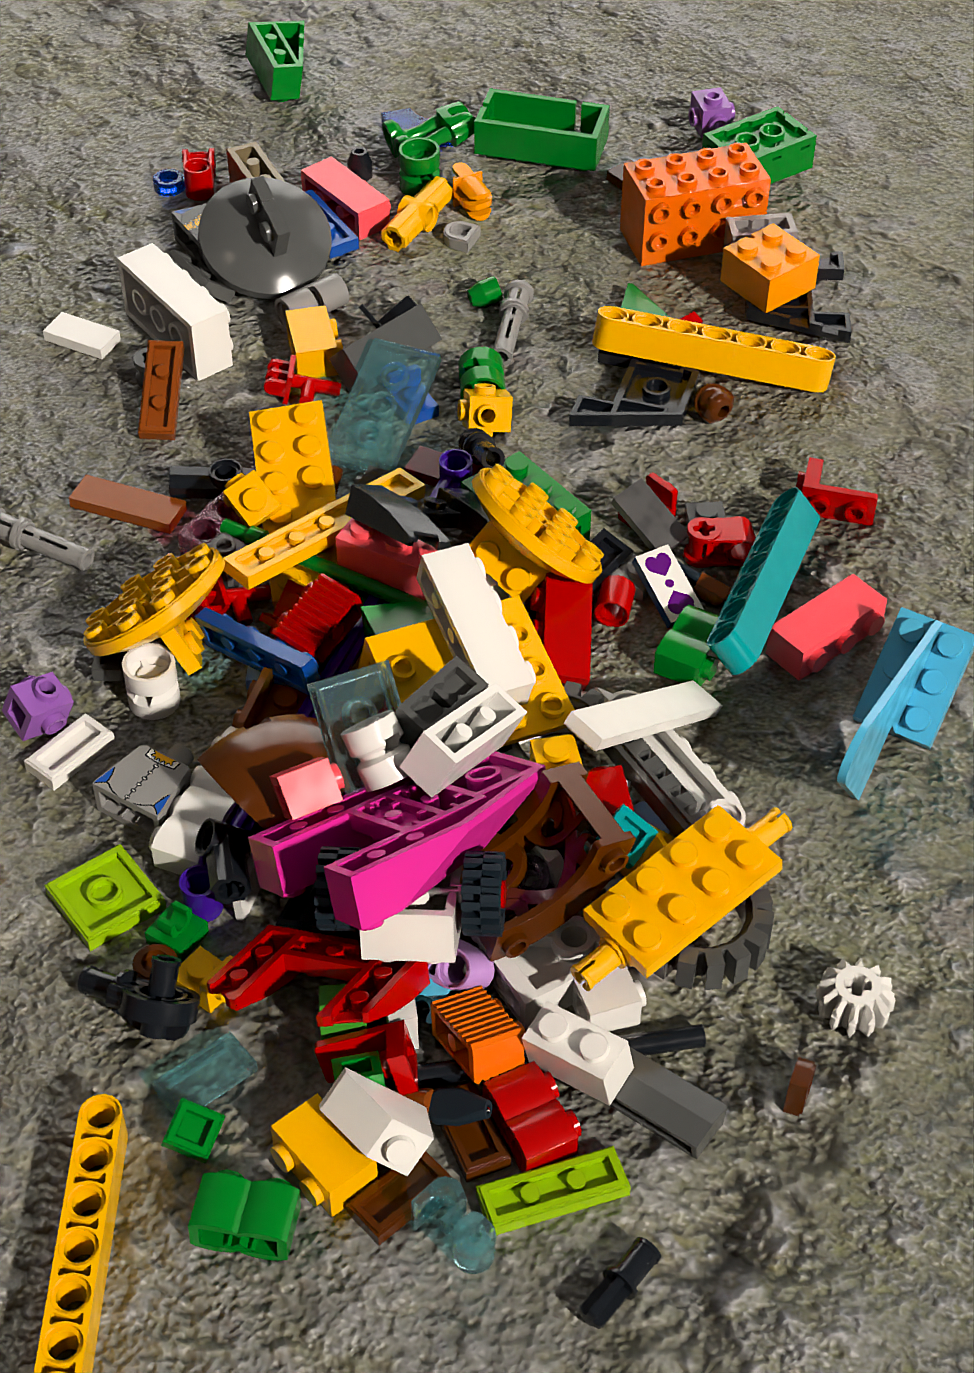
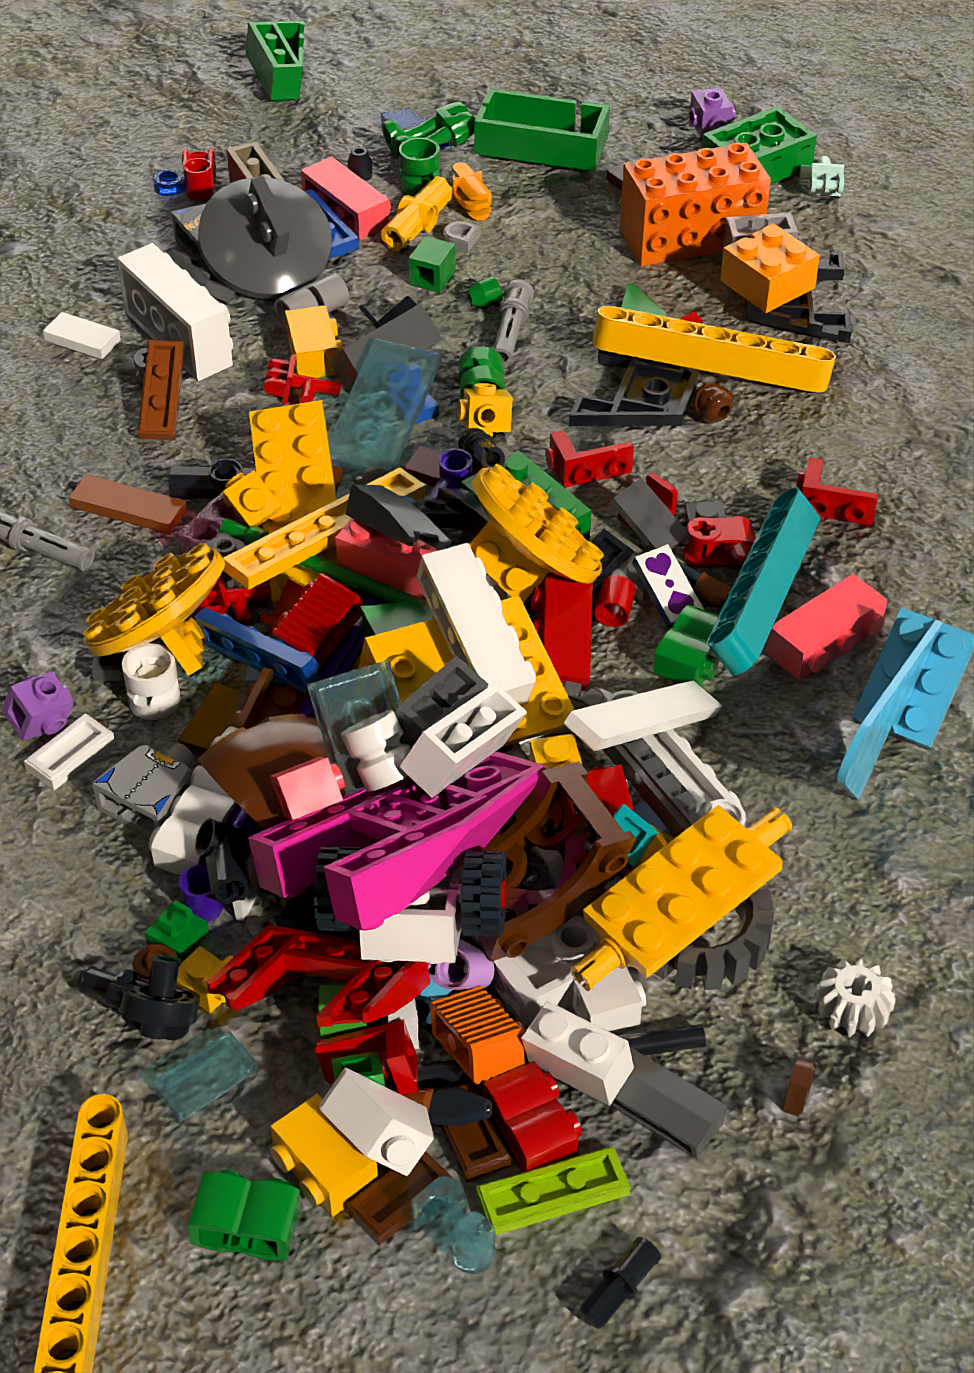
lime tile [44,844,167,951] -> none
green tile [161,1097,226,1164] -> none
none -> reddish brown tile [178,683,247,756]
none -> green brick [409,236,456,293]
none -> red bracket [545,430,634,488]
none -> light aqua arm [800,156,844,196]

